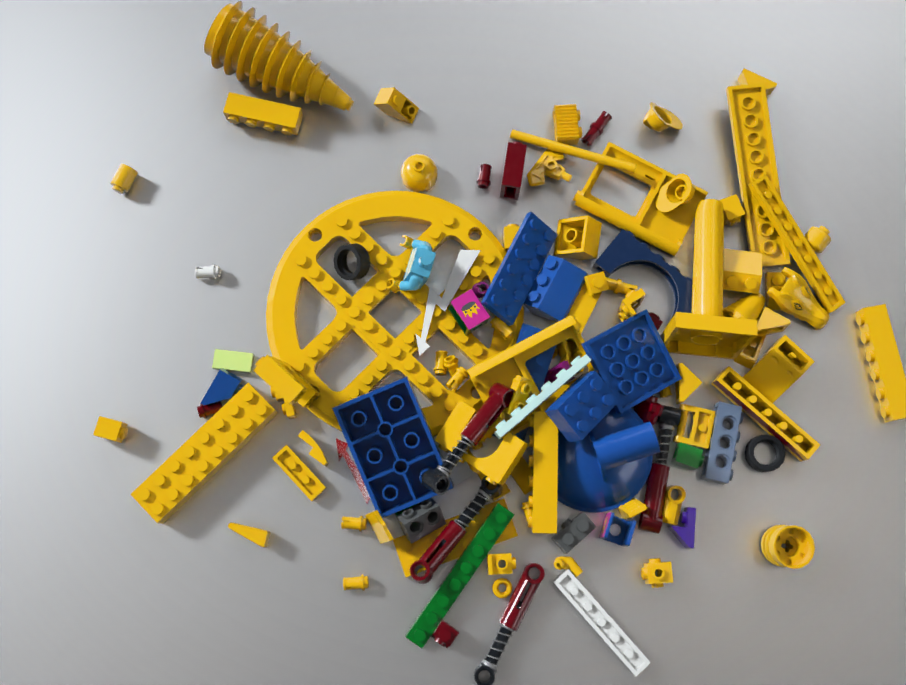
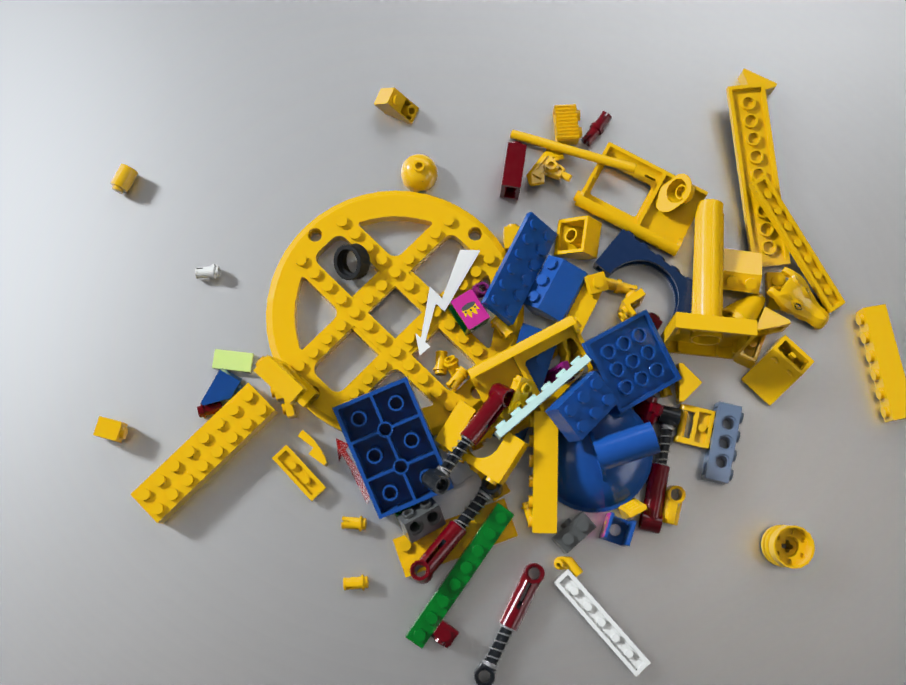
yellow cone [204,1,354,111] -> none
yellow brick [223,92,303,136] -> none
yellow slope [228,522,271,548] -> none
yellow piece [365,510,393,544] -> none
medium azure torso [386,235,436,293] -> none
dark red pin [476,164,492,189] -> none
yellow brick [487,553,516,575] -> none
yellow plate [492,578,512,599] -> none
yellow slope [510,456,532,495] -> none
yellow brick [641,558,673,588] -> none
yellow piece [643,102,683,132] -> none
dark purple slope [667,507,696,549] -> none
green brick [671,442,704,470] -> none
yellow brick [711,366,820,462] -> none
yellow brick [719,194,745,226] -> none
black tyre [745,434,786,472] -> none
yellow head [804,226,831,253] -> none

